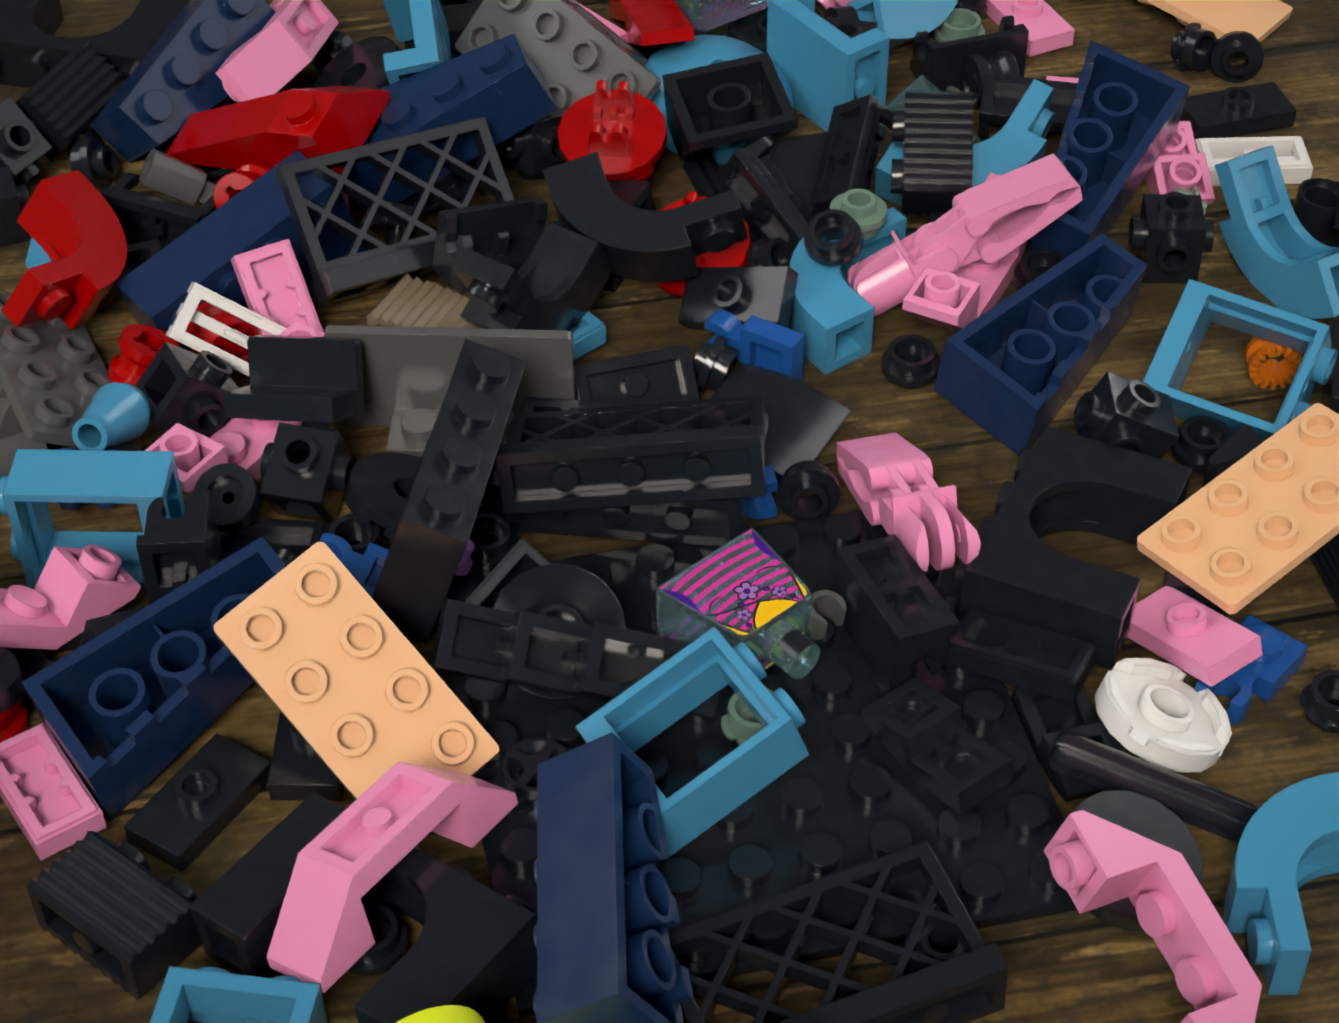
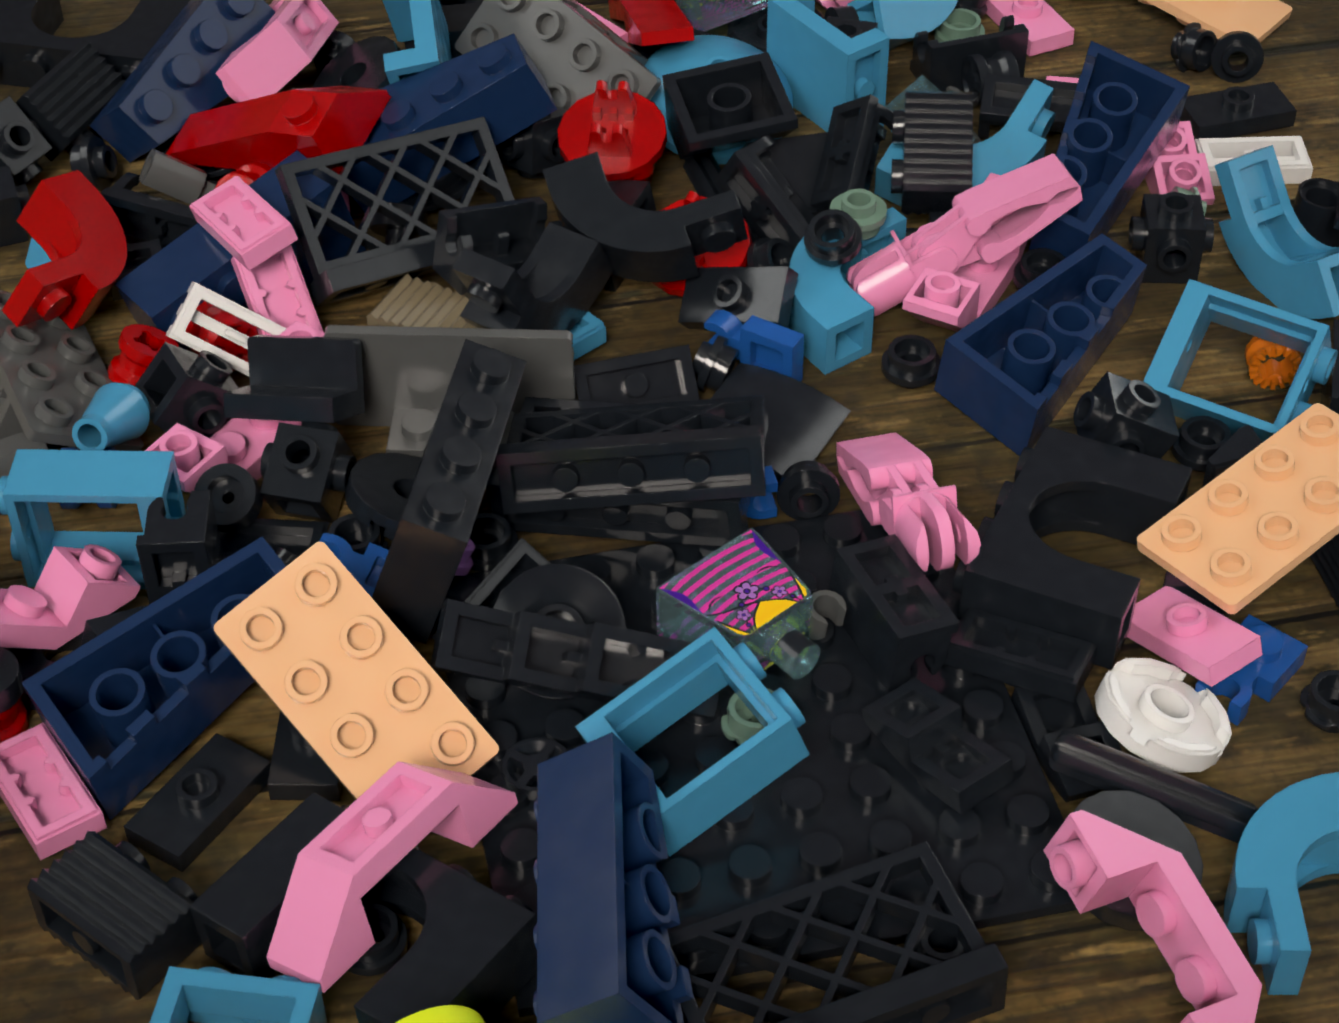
none -> bright pink plate [189,176,298,271]

